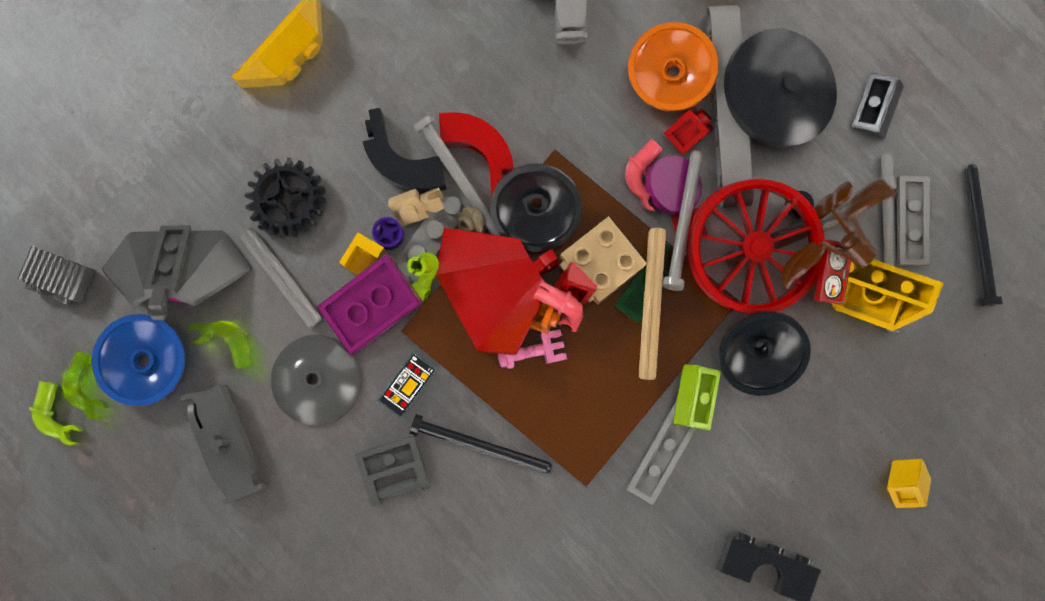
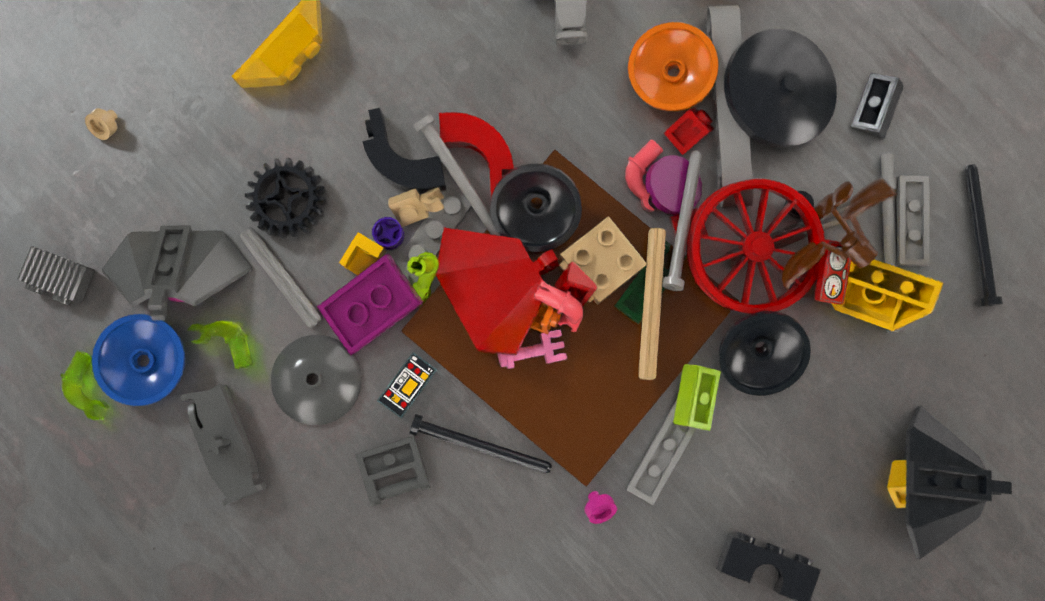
lime piece [28,381,84,445] -> none
dark tan plate [455,207,485,233] -> none
none -> tan tile [85,108,118,140]
none -> dark pink tile [584,491,617,524]
none -> black panel [906,406,1012,559]

